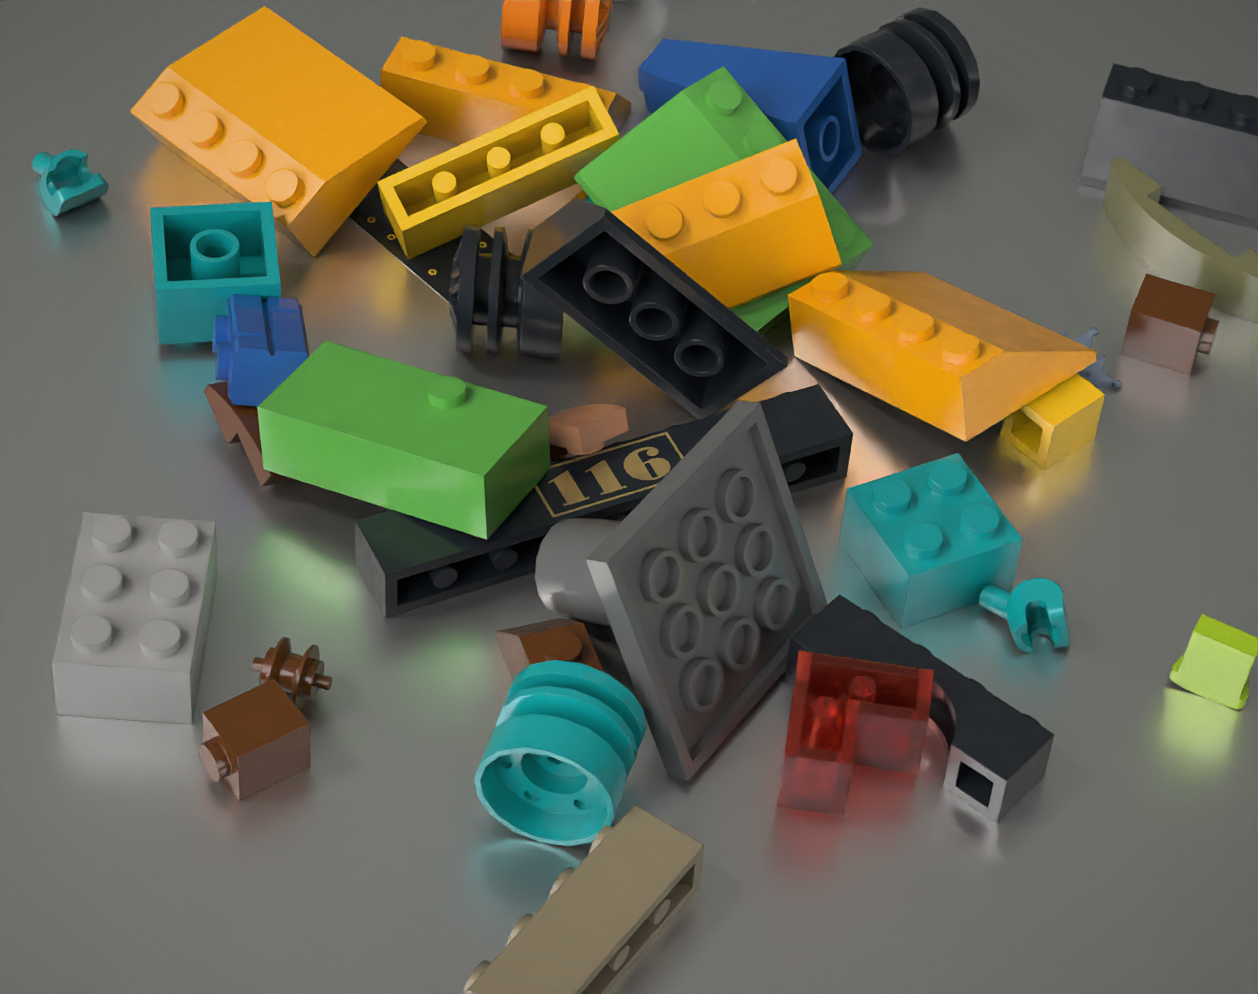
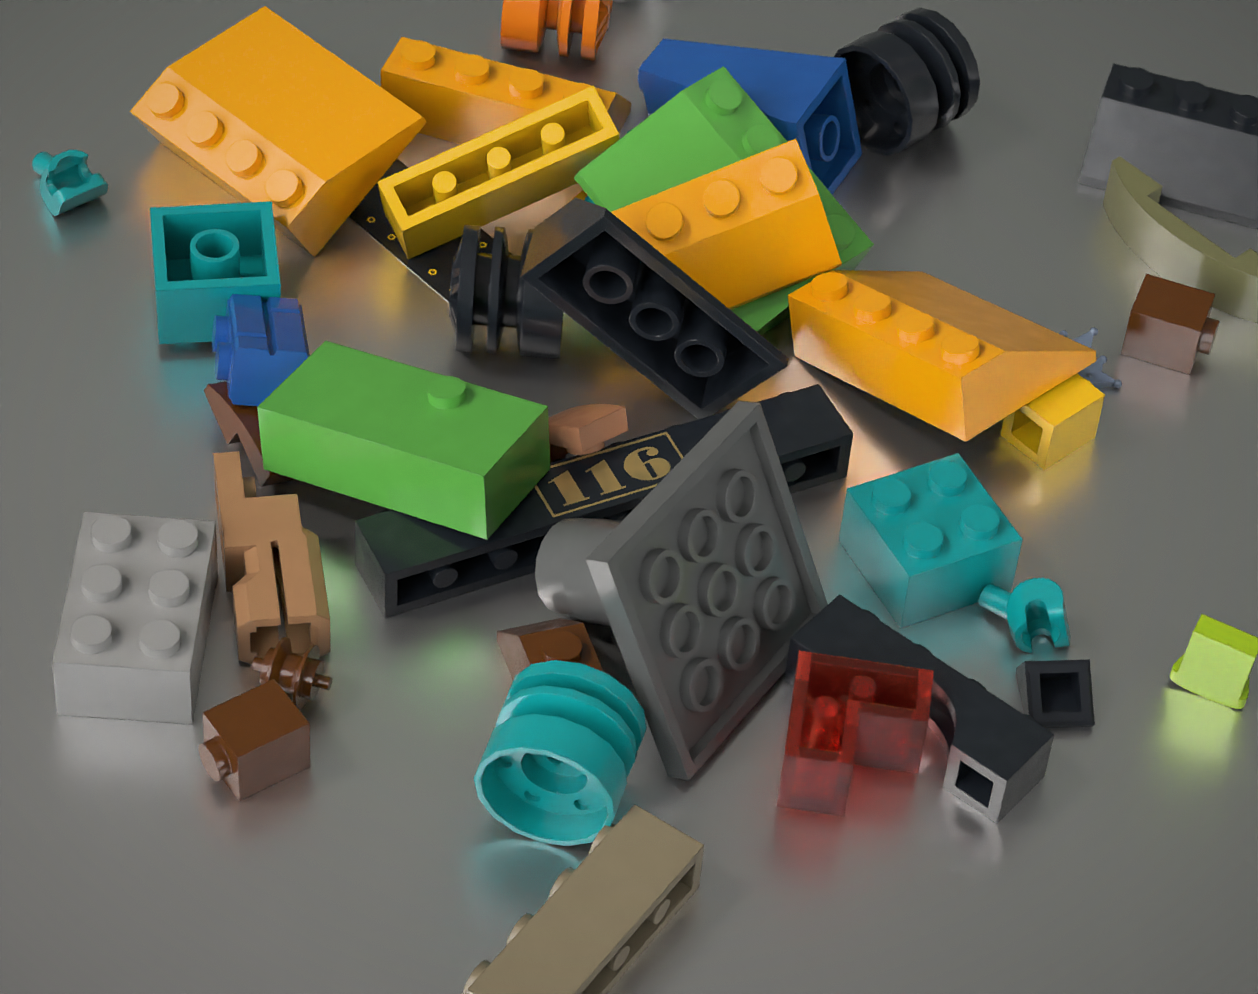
none -> medium nougat plate [213,451,330,664]
none -> black slope [1016,659,1095,728]

